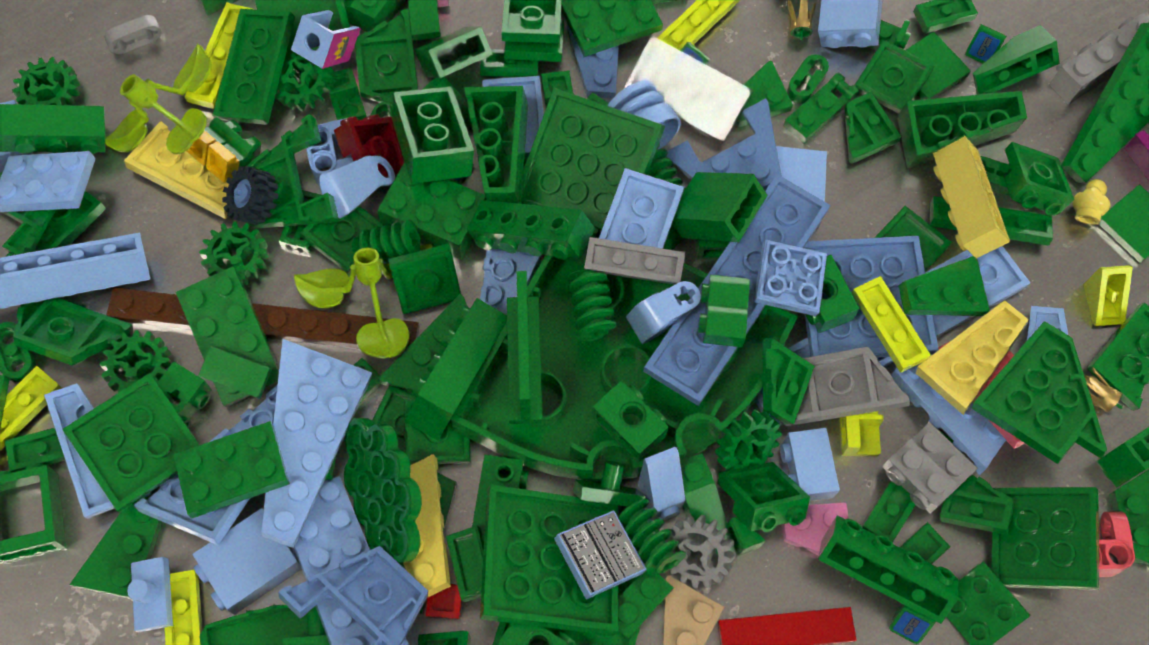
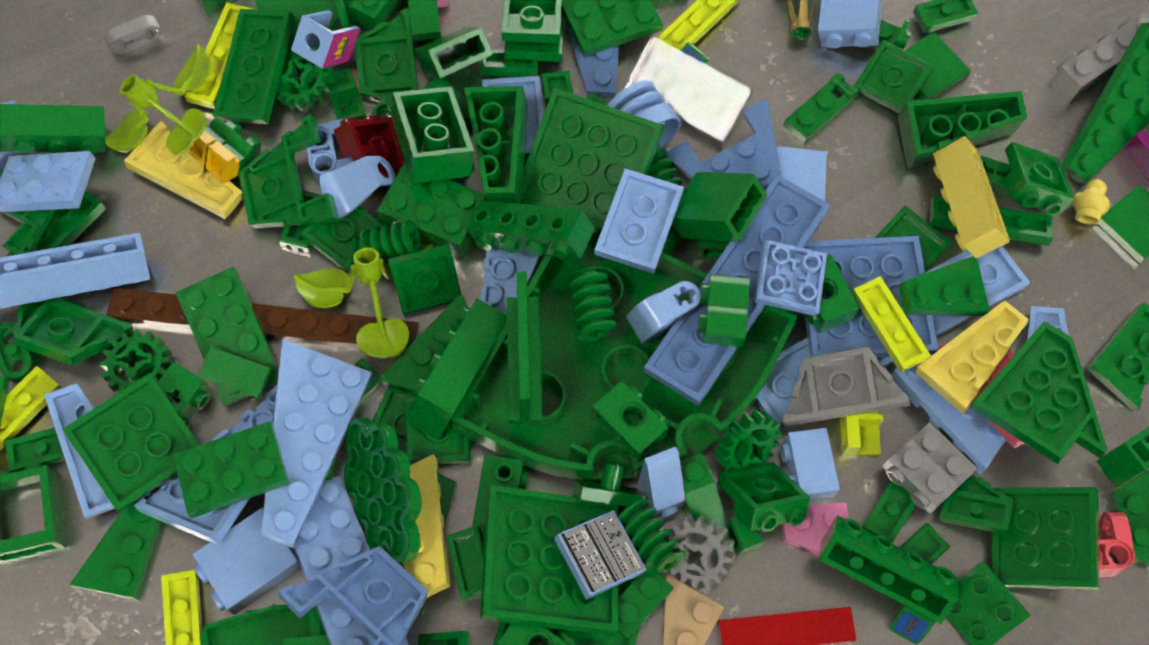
green gear [12,57,81,105] -> none
light blue tile [127,557,173,632] -> none
green gear [199,221,269,285] -> none
black wheel [222,166,278,225] -> none
red plate [426,584,462,619] -> none
light grey plate [584,237,685,285] -> none
green wing [728,61,793,127] -> none
green wing [763,338,815,424] -> none
green beam [787,54,829,104] -> none
green wing [844,92,902,164] -> none
slope [965,24,1007,64] -> none
green slope [973,25,1060,95] -> none
neon yellow slope [1083,265,1133,326] -> none
pearl gold piece [1084,367,1122,413] -> none

